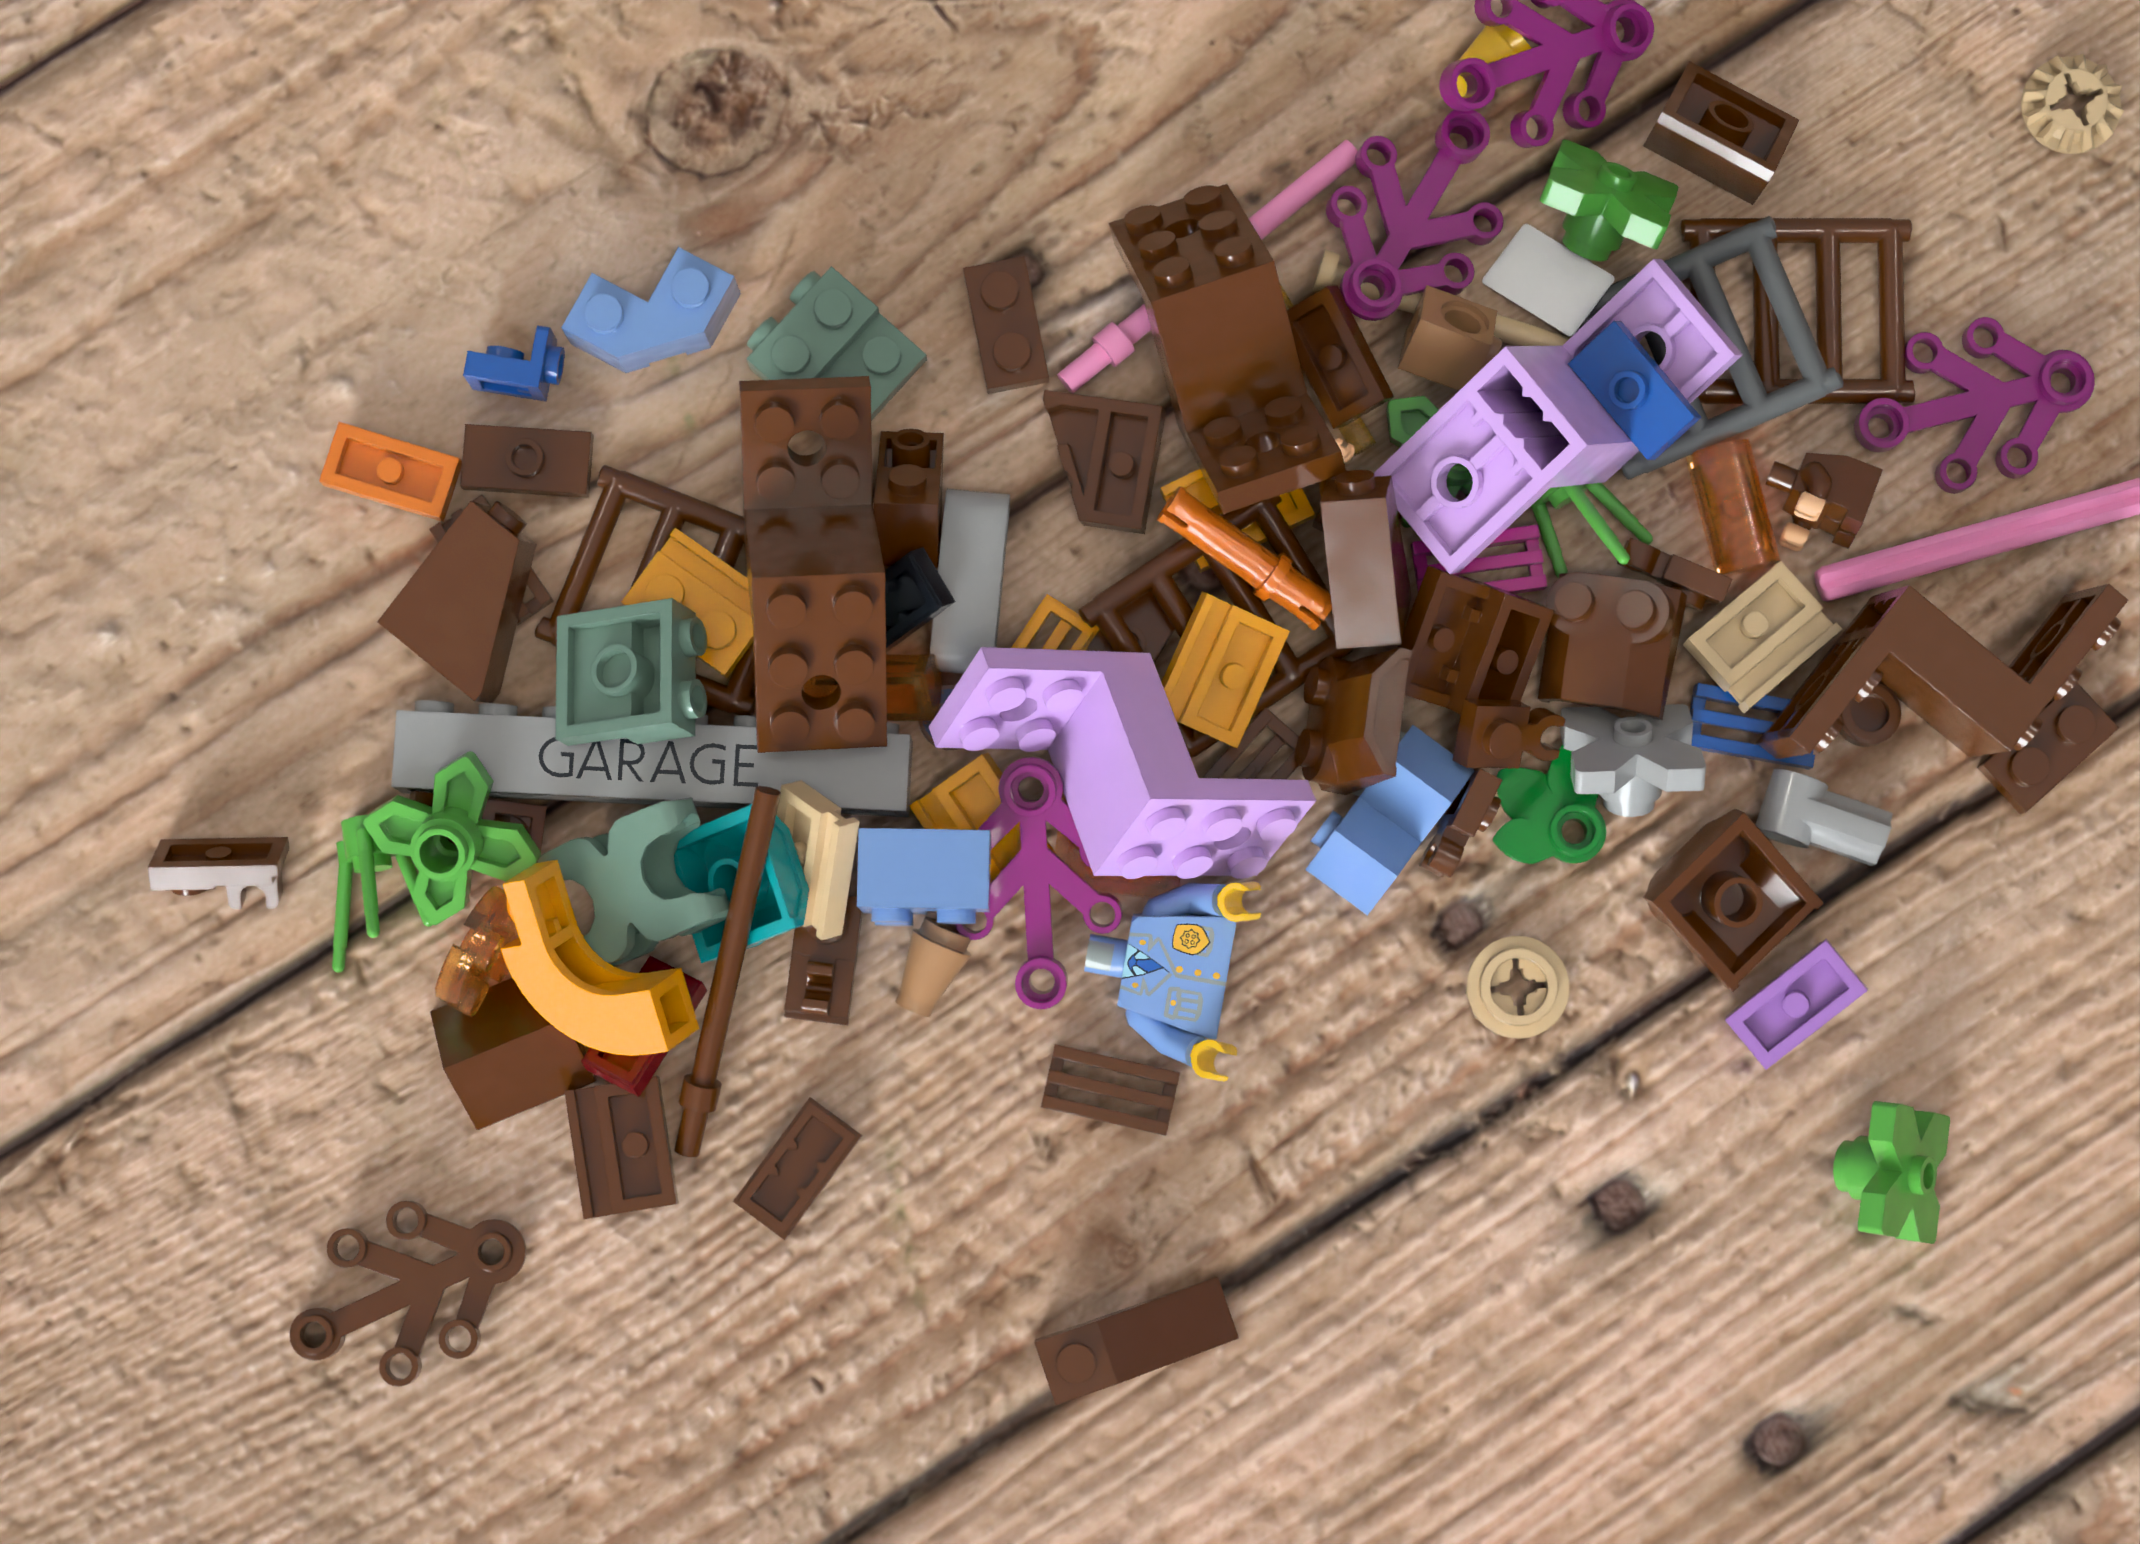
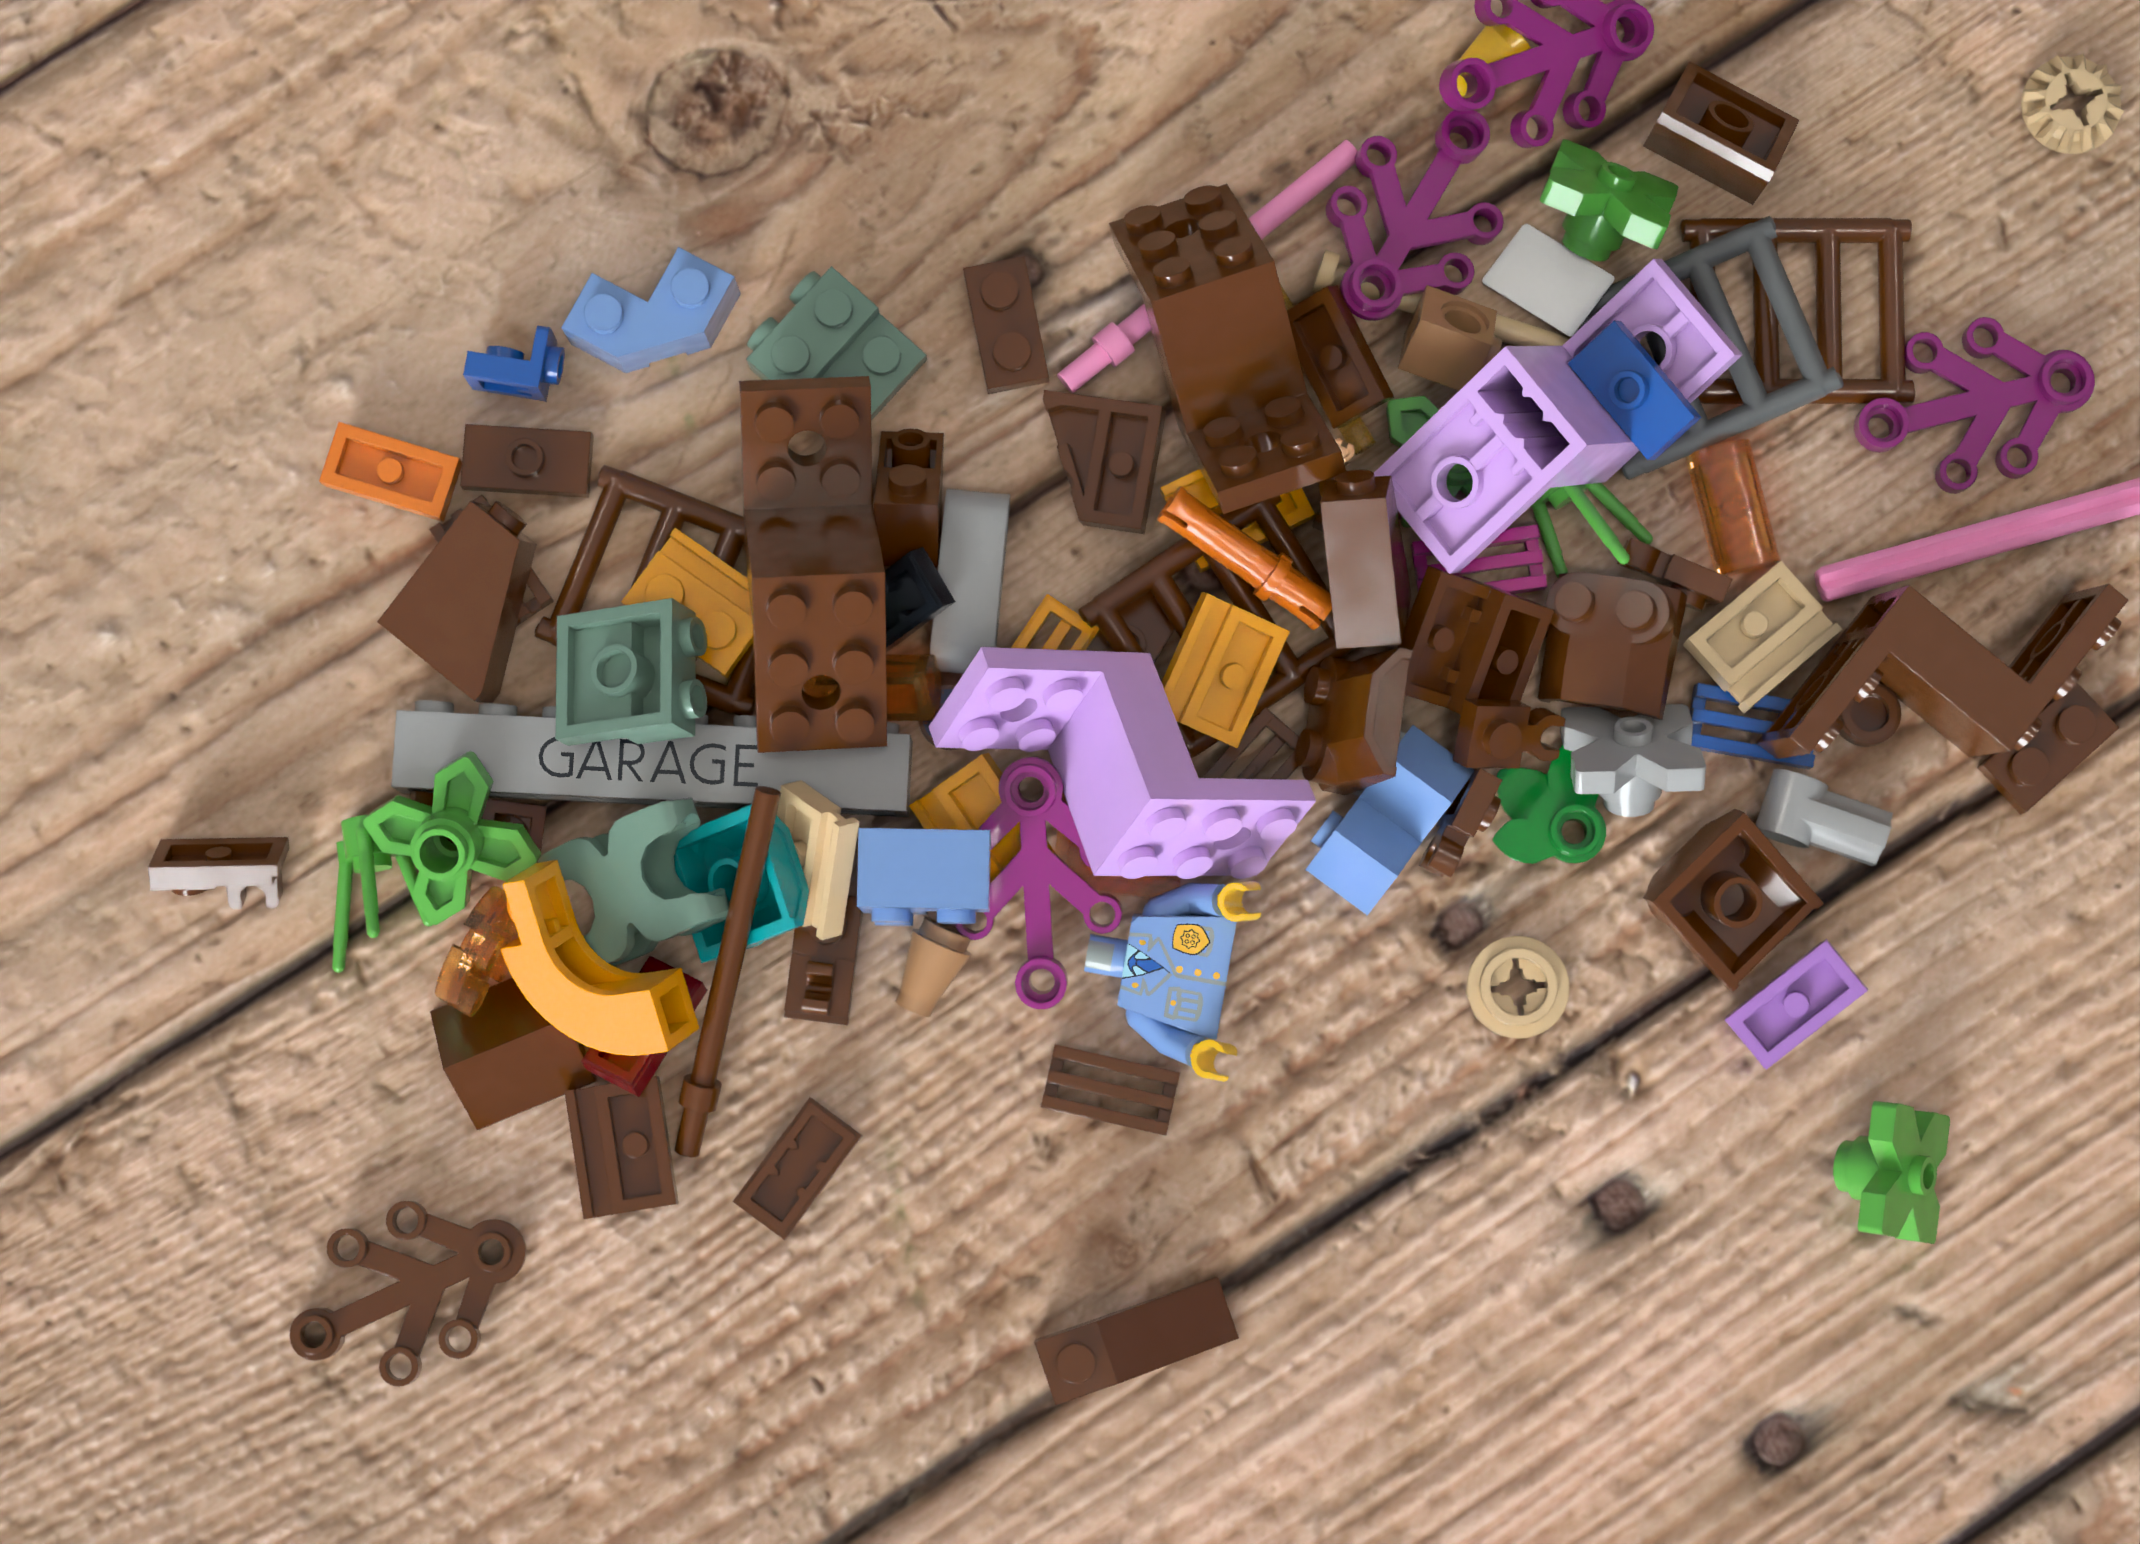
reddish brown piece [1765,453,1883,551] -> none

